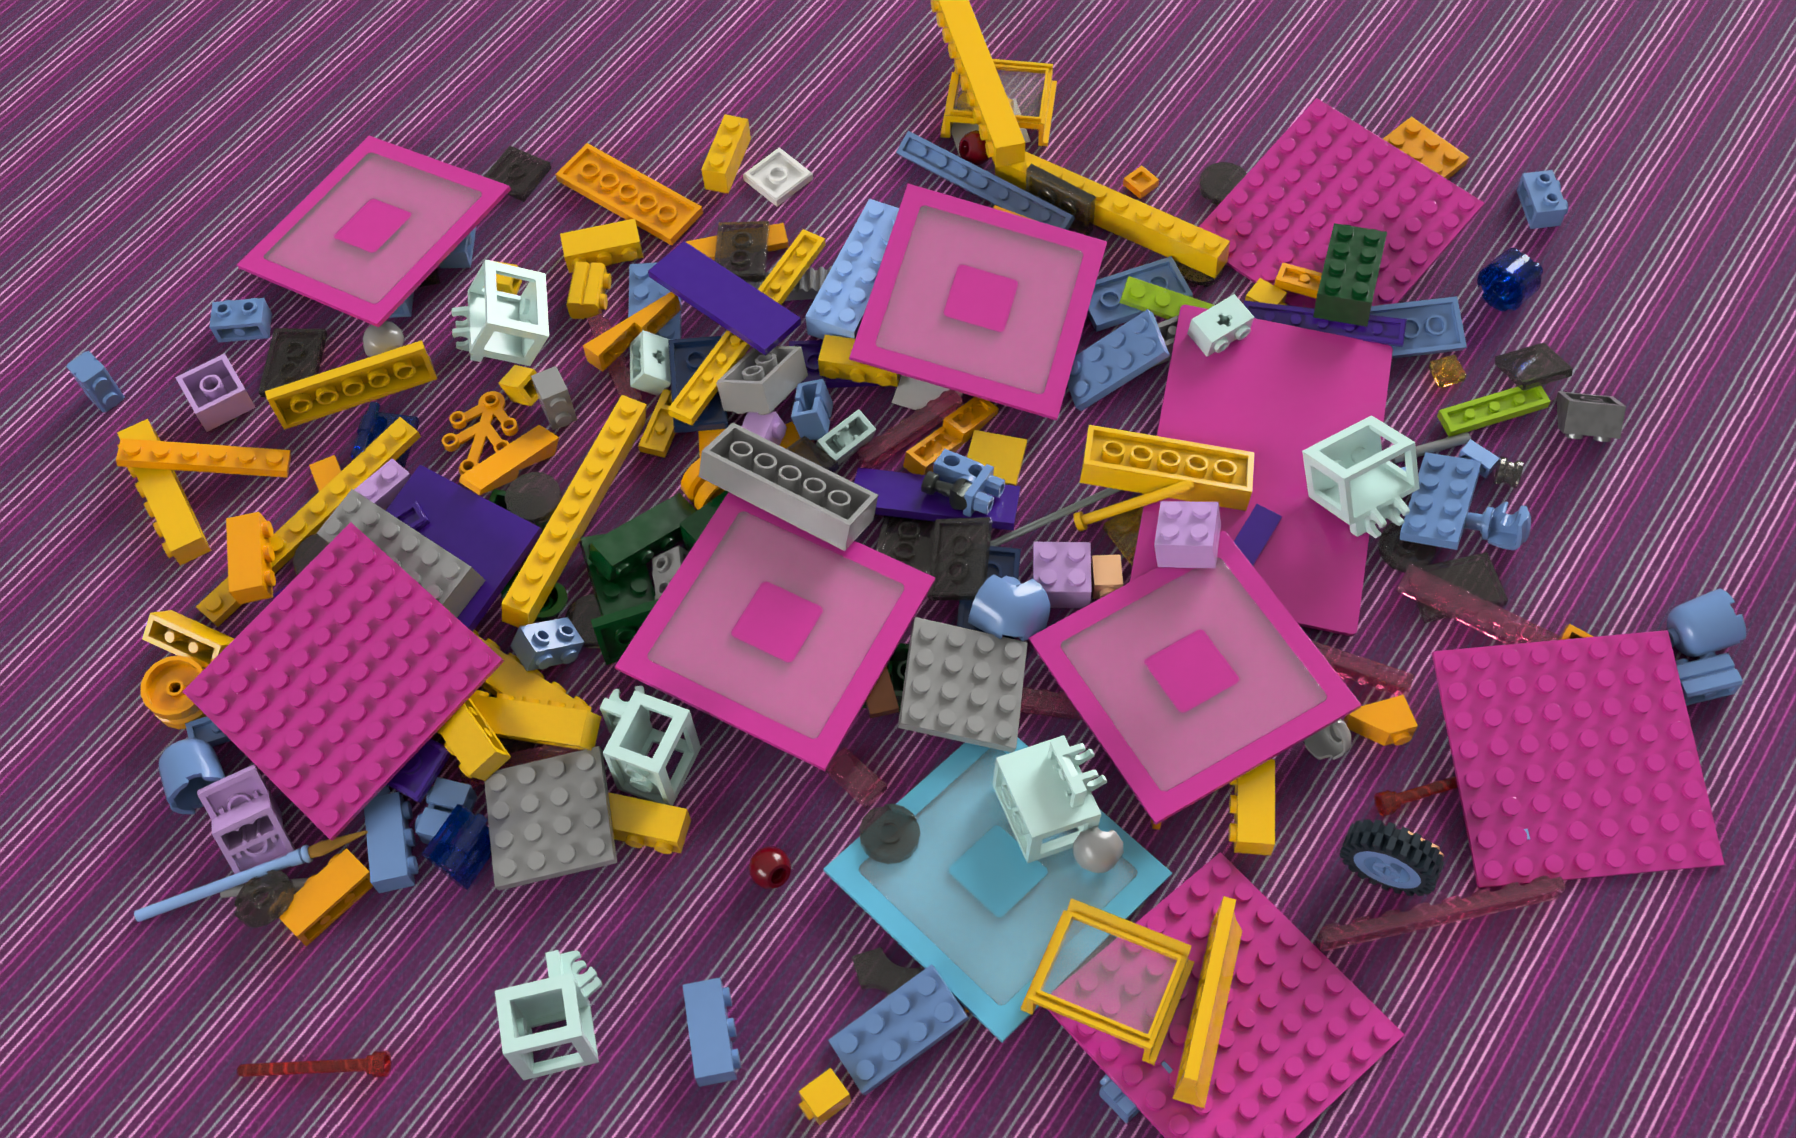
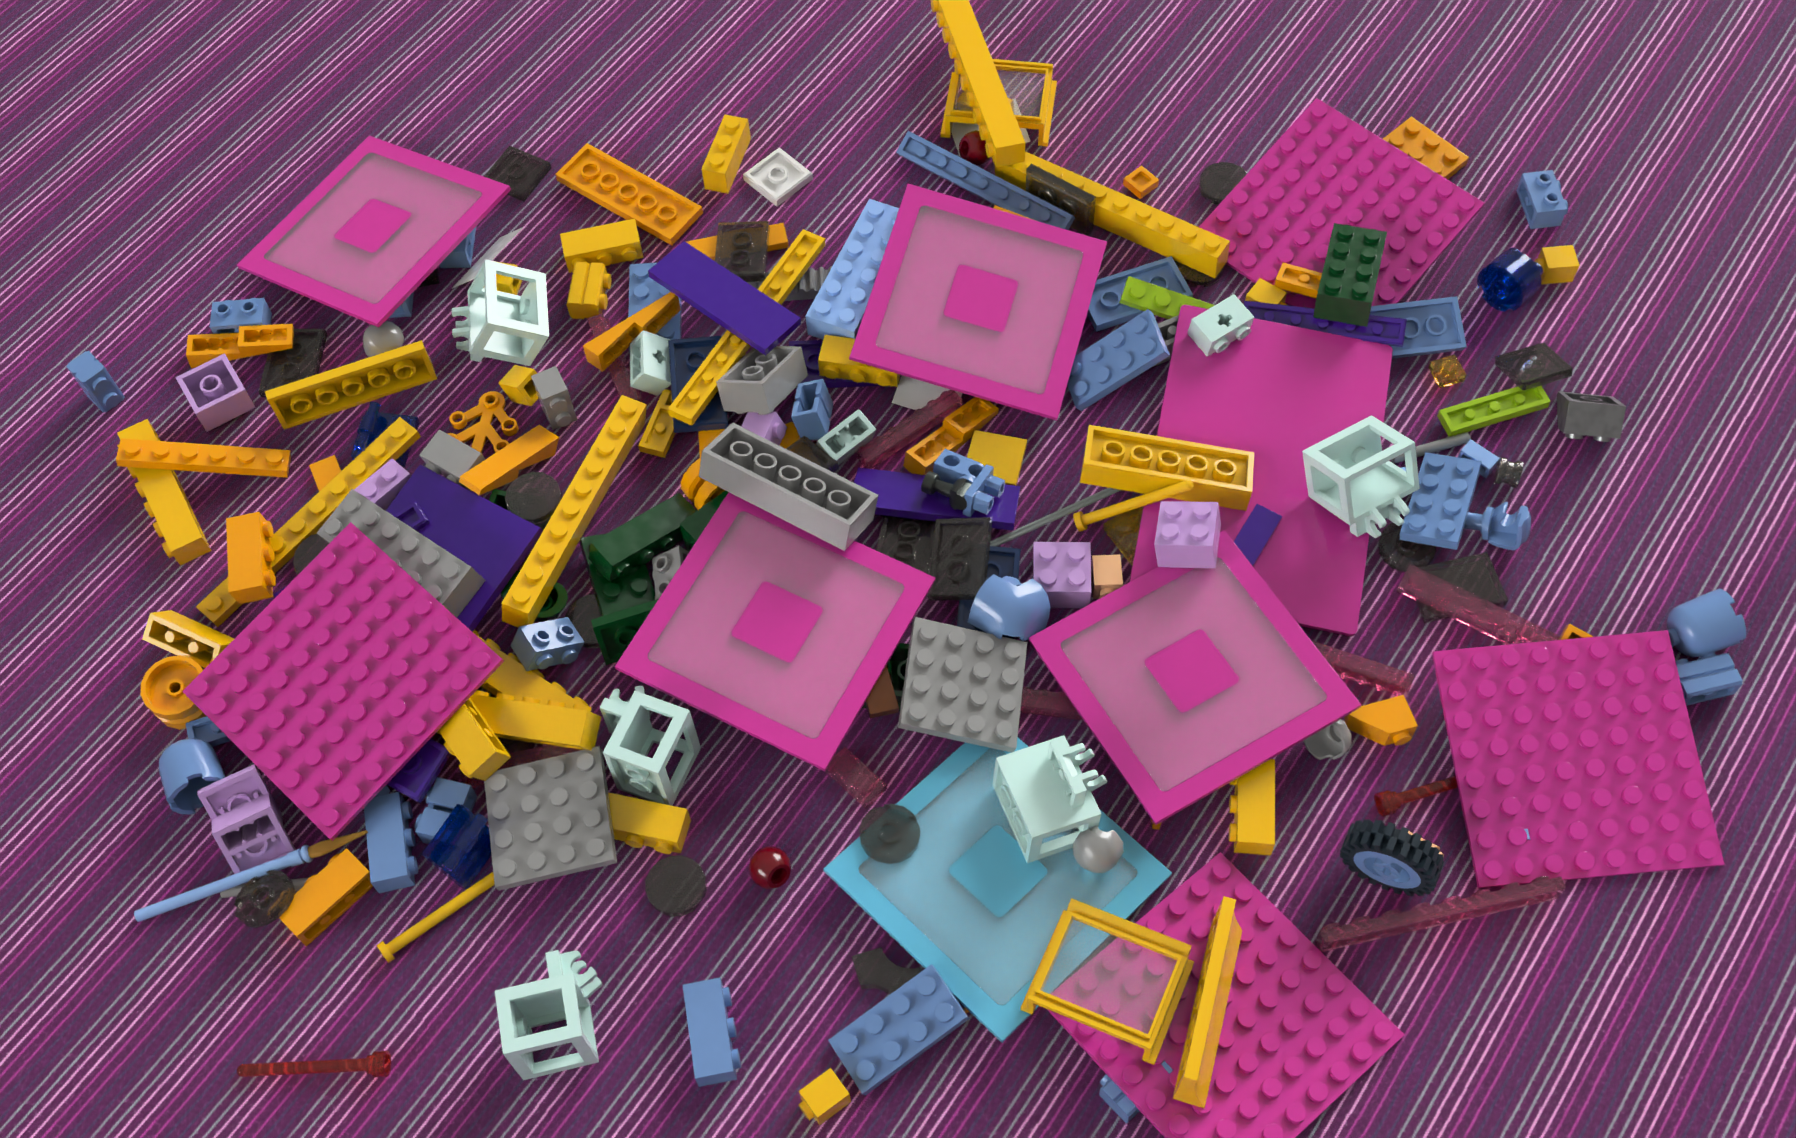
none -> light orange slope [186,324,294,368]
none -> yellow bar [376,872,495,963]
none -> light grey brick [420,429,486,491]
none -> white sticker [452,227,523,288]
none -> clear smoke tile [645,855,707,917]
none -> yellow brick [1534,245,1580,284]

